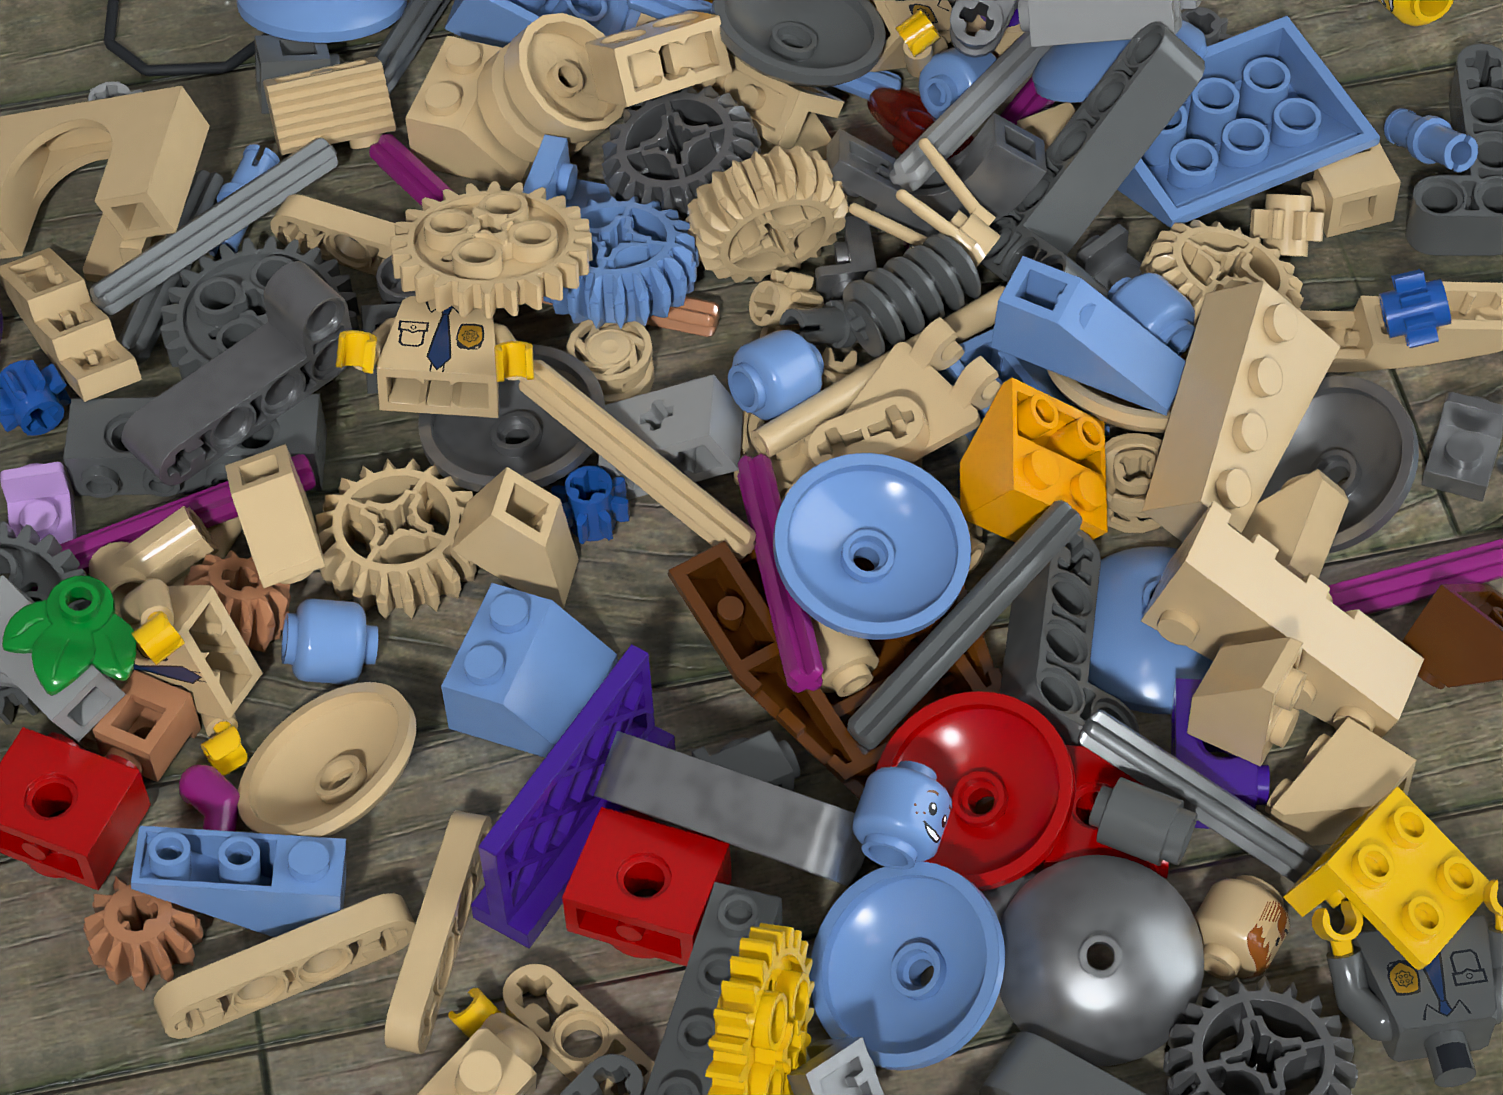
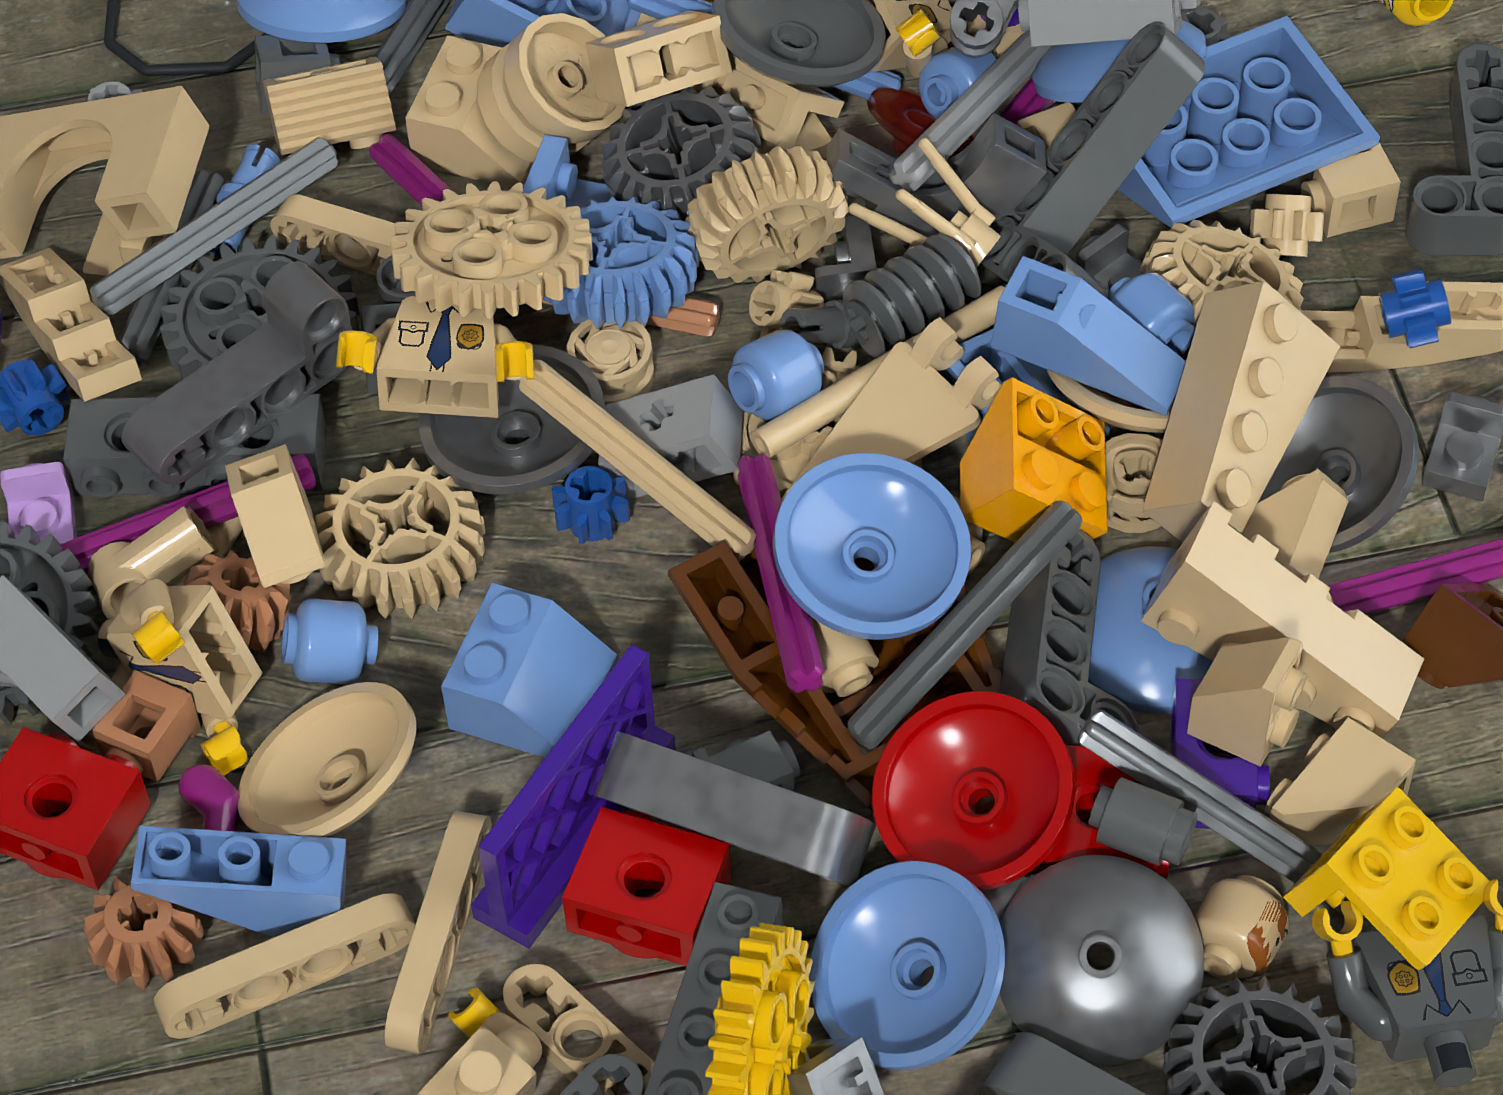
green plate [2,576,137,696] -> none
tan slope [451,467,579,609] -> none
tan beam [808,396,930,466] -> none
medium blue head [852,761,952,870] -> none
medium blue pin [1384,108,1478,172] -> none

